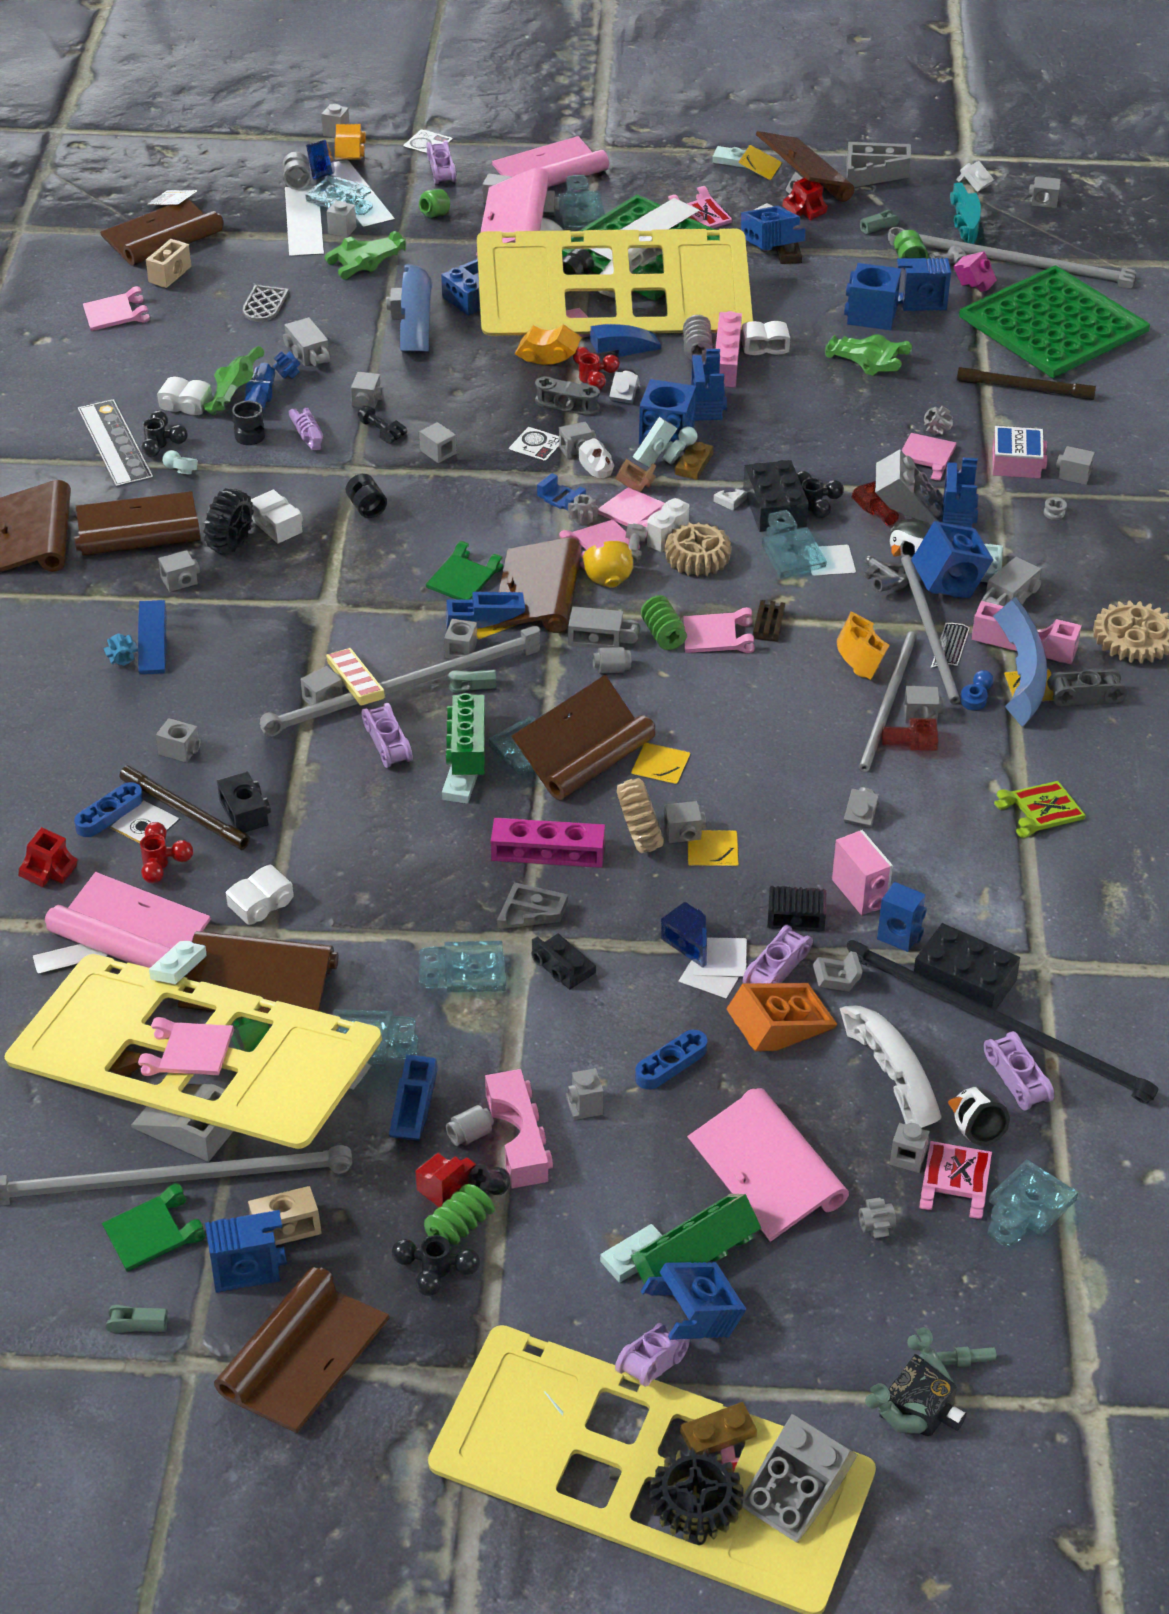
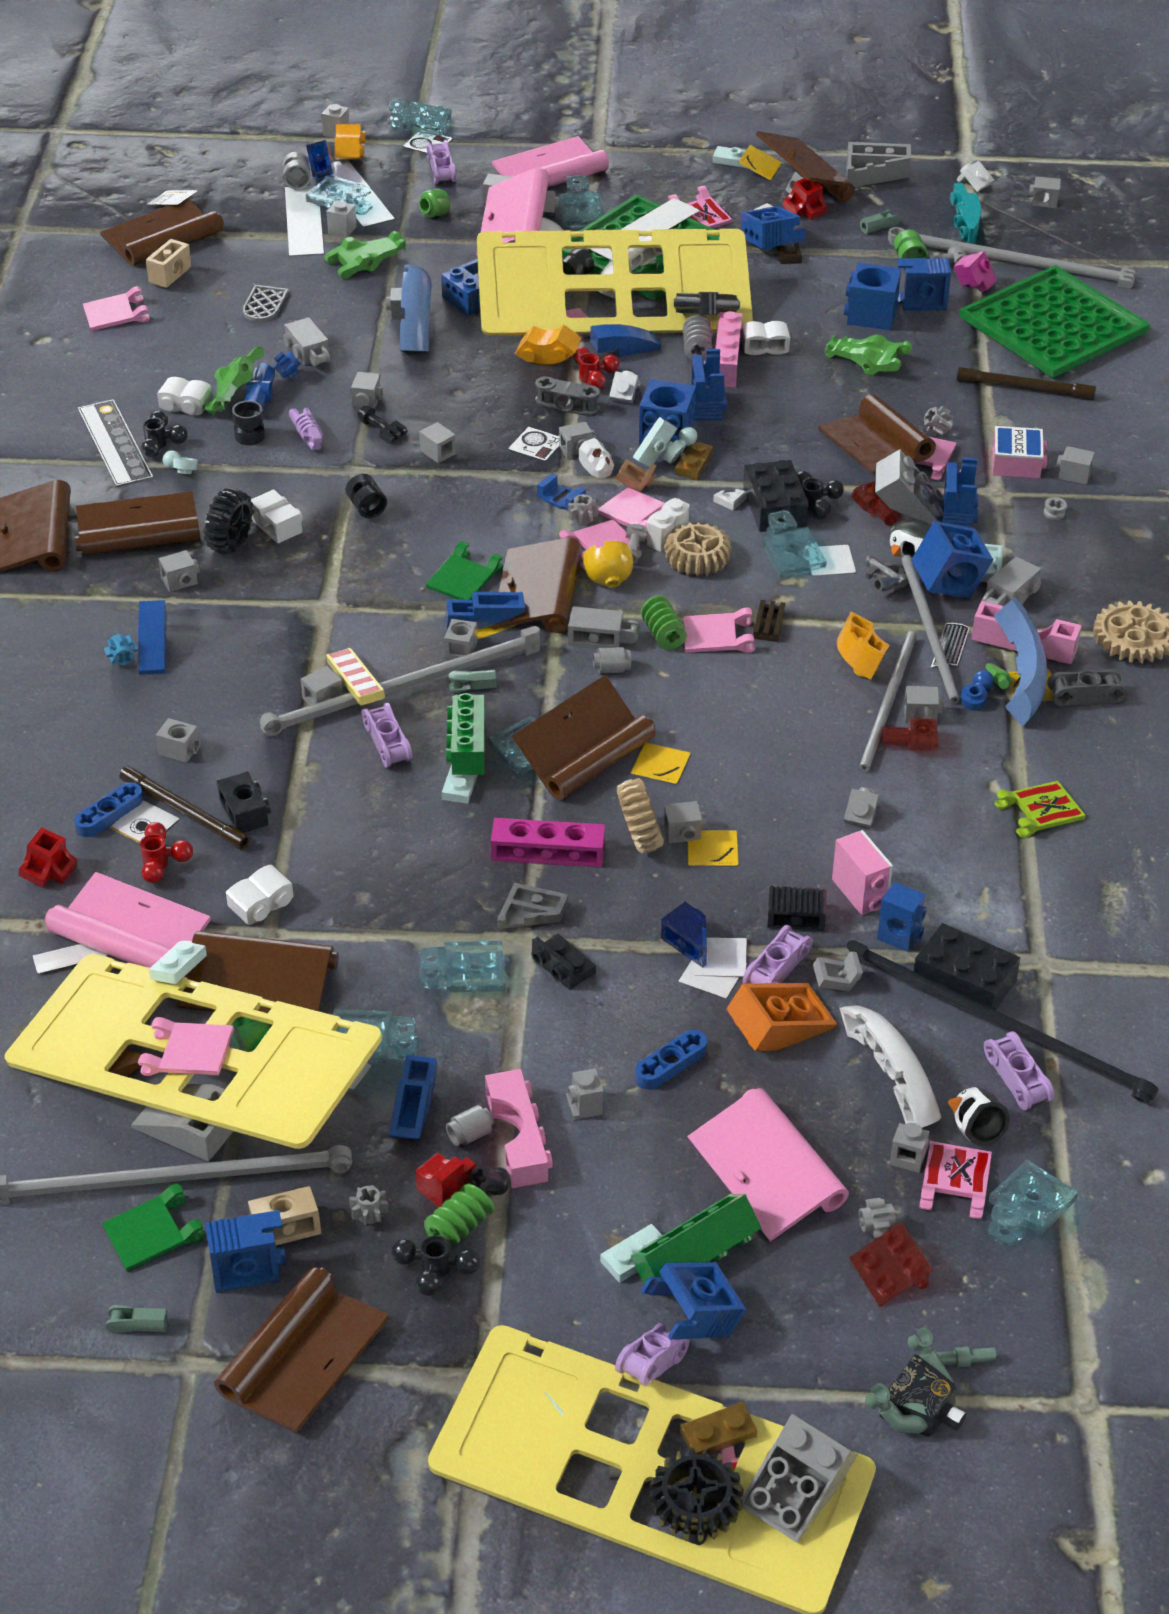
none -> light grey gear [349,1185,389,1225]
none -> clear light blue plate [388,99,452,137]
none -> black piece [674,292,740,315]
none -> reddish brown door [818,394,936,475]
none -> clear red hinge [849,1222,933,1307]
none -> bright green bar [986,663,1012,689]

